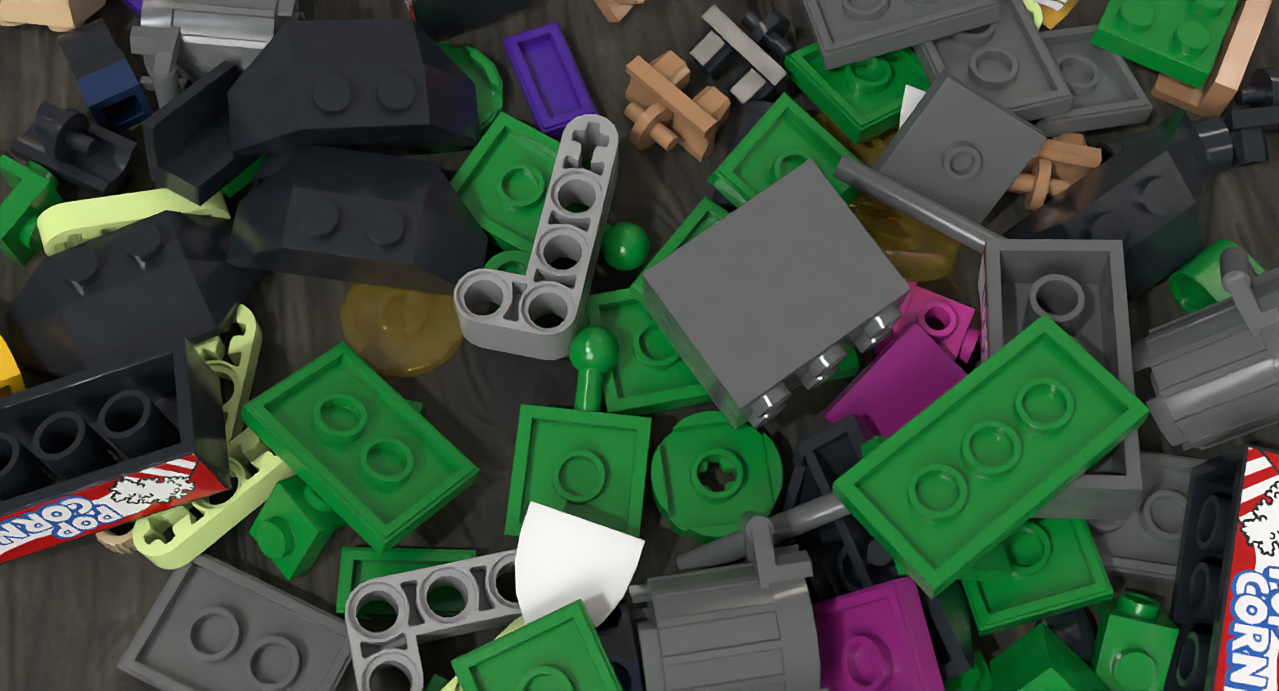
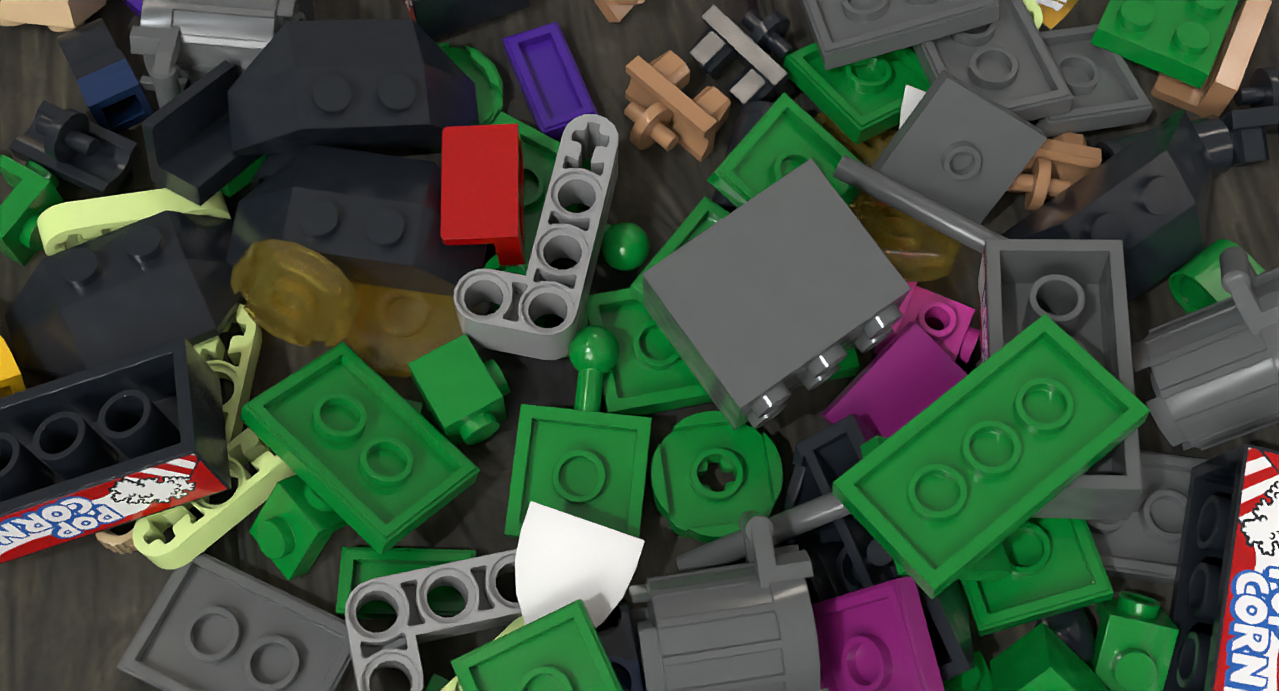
none -> clear yellow tile [231,239,360,347]
none -> green brick [408,333,510,447]
none -> red panel [441,123,525,266]

